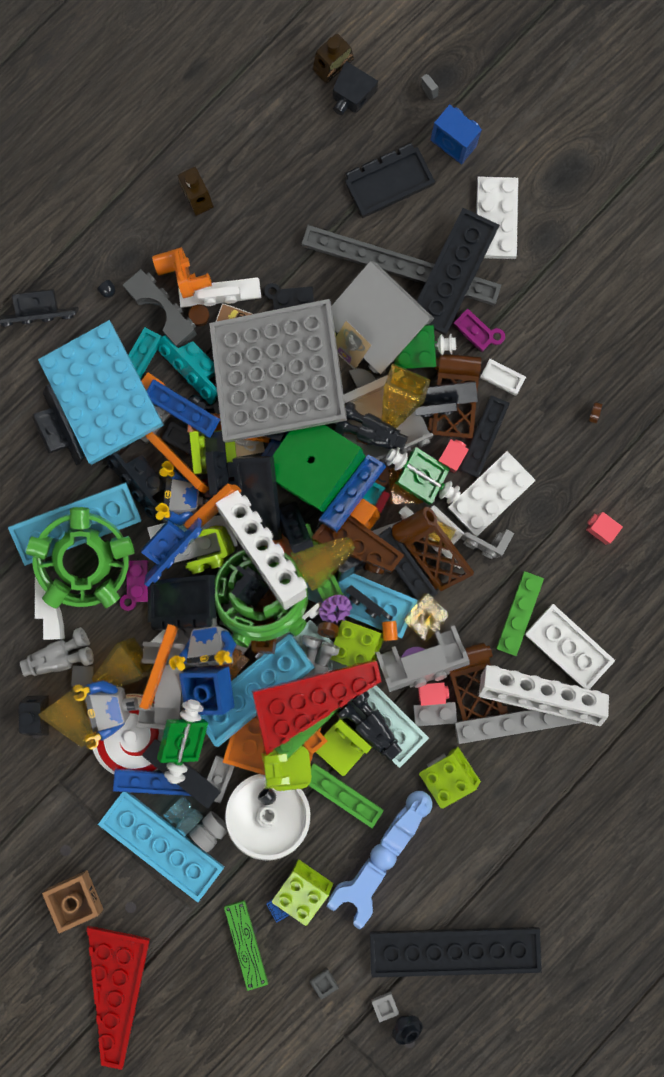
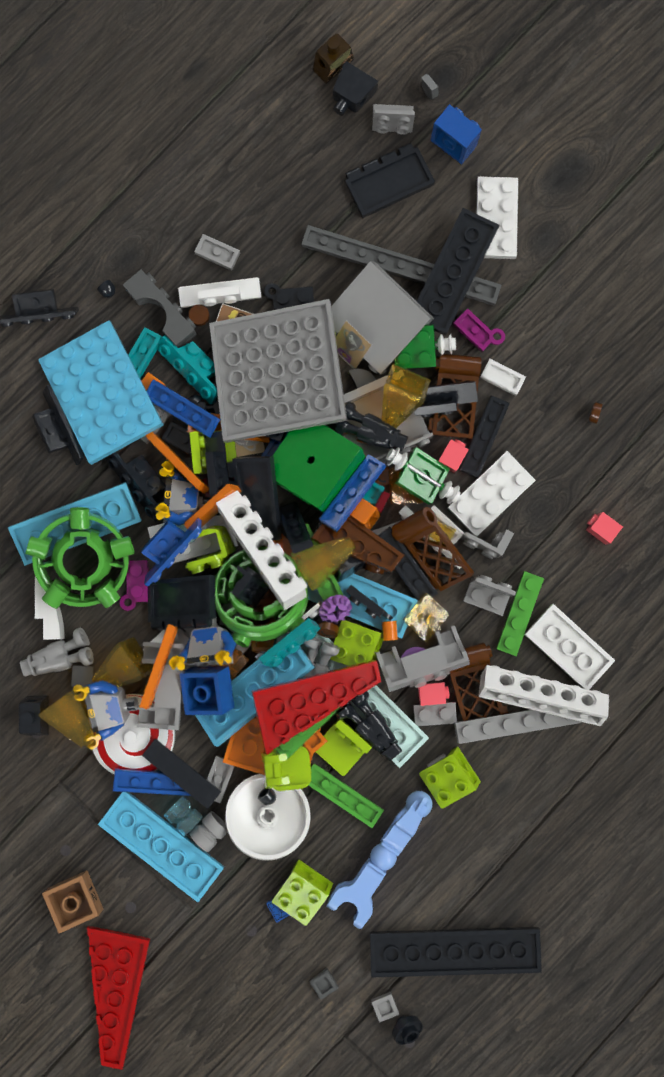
orange piece [152,247,212,298] -> none
green plate [157,700,208,784] -> none
dark brown torso [177,167,214,216] -> none
bright green tile [224,900,268,991] -> none
none -> light grey plate [194,234,240,271]
none -> teal plate [259,618,321,668]
none -> light grey bracket [372,104,415,134]
none -> light grey bracket [463,575,516,616]

